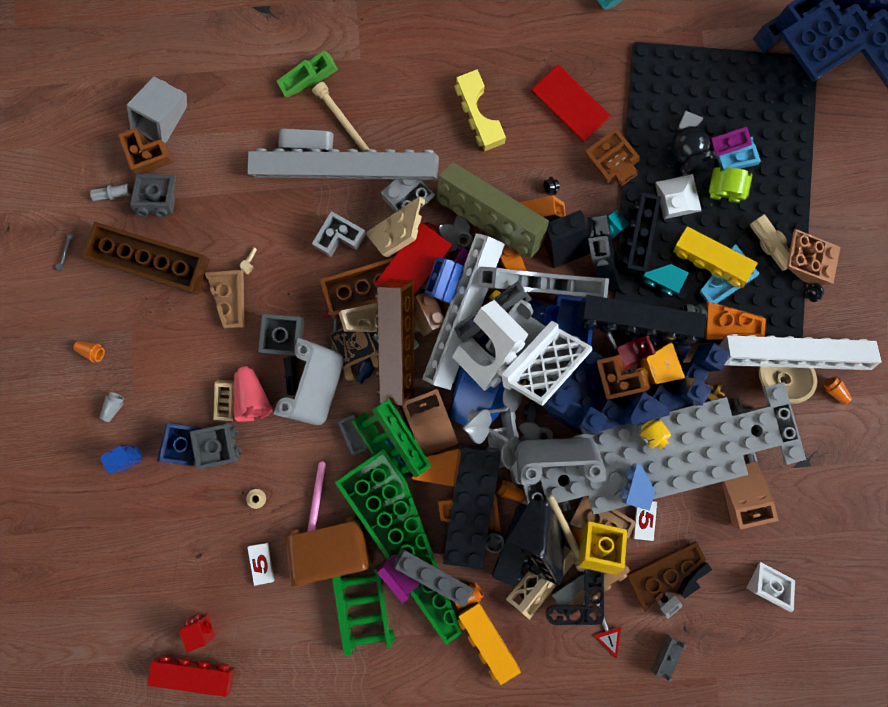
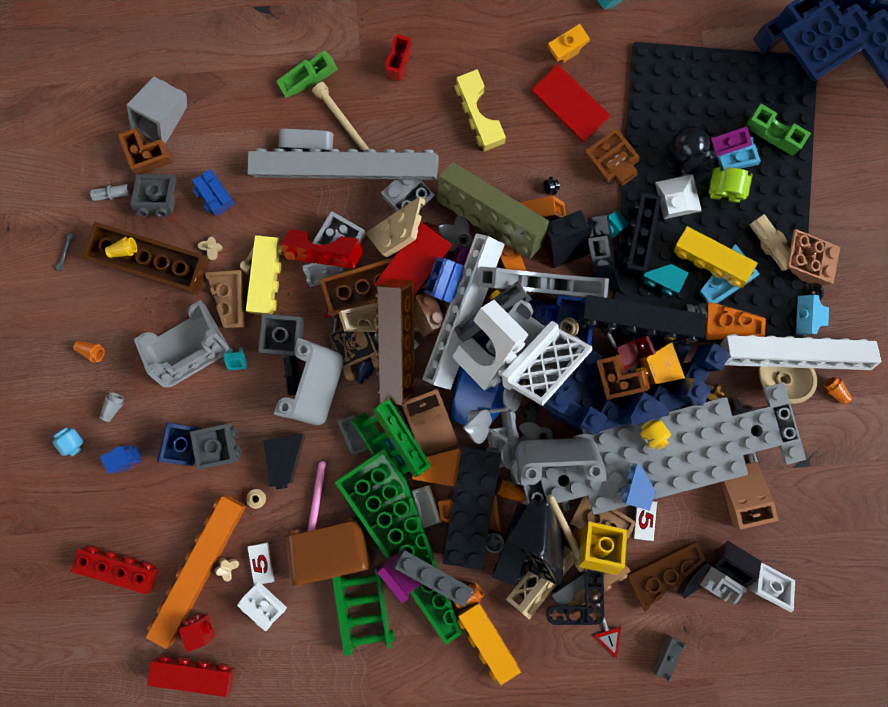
tan slope [213,379,234,421] -> none
coral cone [233,366,273,422] -> none
light grey tile [657,592,683,619] -> none
light grey tile [677,111,703,130] -> none
none -> medium azure head [52,427,83,457]
none -> red brick [71,545,159,594]
none -> yellow cone [105,237,137,258]
none -> light grey windscreen [134,300,229,387]
none -> orange brick [146,495,247,649]
none -> blue brick [192,169,235,216]
none -> tan piece [198,237,223,261]
none -> tan piece [214,558,239,582]
none -> teal tile [223,348,247,371]
none -> white bracket [237,581,287,631]
none -> light yellow brick [246,235,283,315]
none -> black slope [263,434,305,490]
none -> red arch [280,229,363,269]
none -> light grey hinge [302,263,345,287]
none -> red brick [385,34,412,81]
none -> white tile [411,485,441,528]
none -> light orange brick [547,24,590,63]
none -> tan plate [559,318,579,336]
none -> light grey hinge [701,567,747,604]
none -> black brick [713,541,762,588]
none -> bright green arch [744,104,811,156]
none -> medium azure brick [796,295,829,335]

